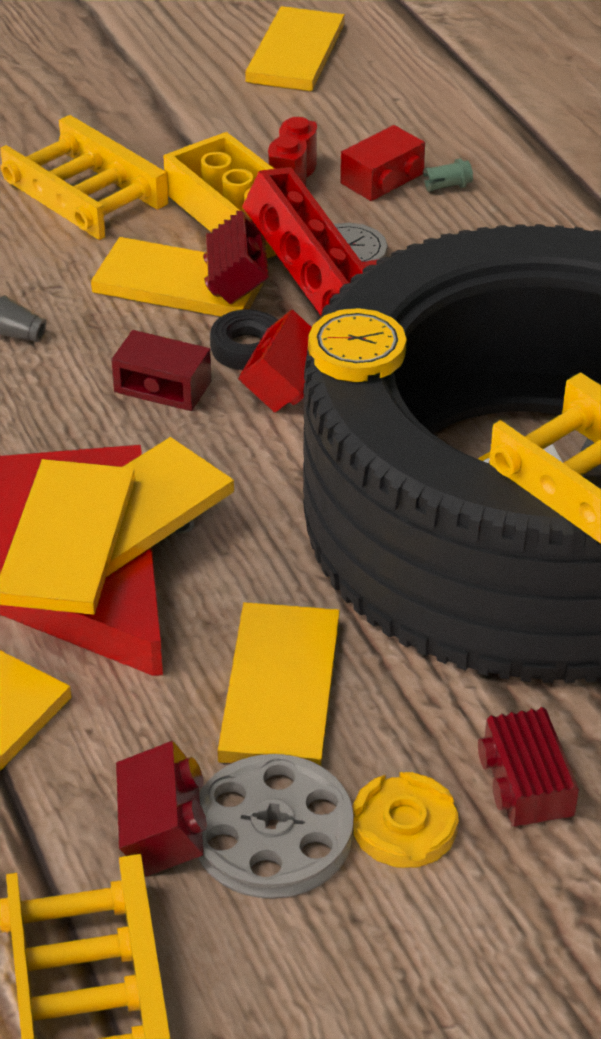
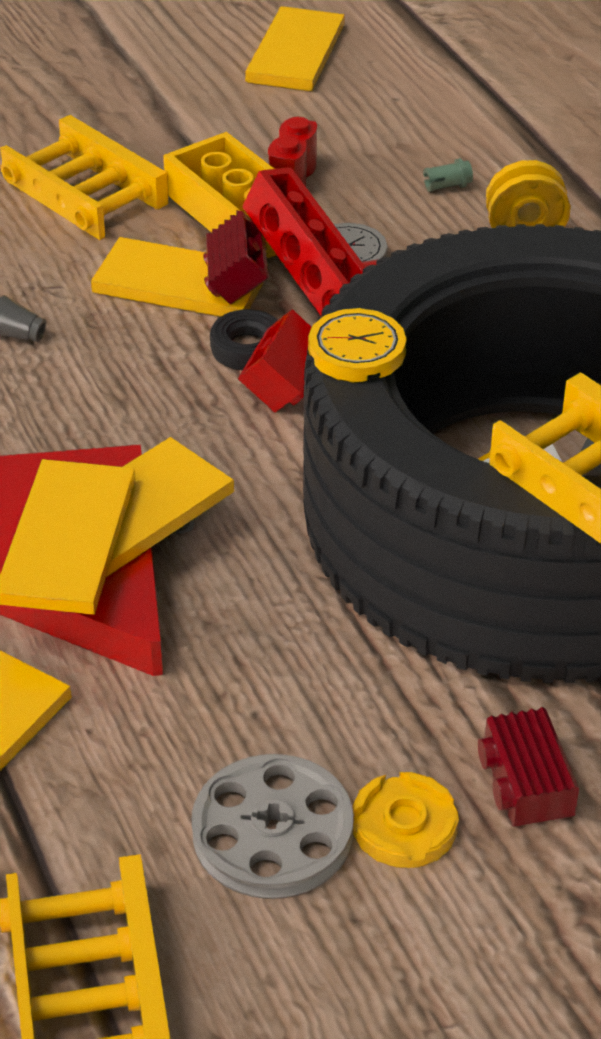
dark red brick [111,330,212,412] -> none
dark red brick [116,740,207,877] -> none
yellow tile [217,602,340,767] -> none
red brick [340,125,425,201] -> none
none -> yellow wheel [485,160,571,228]

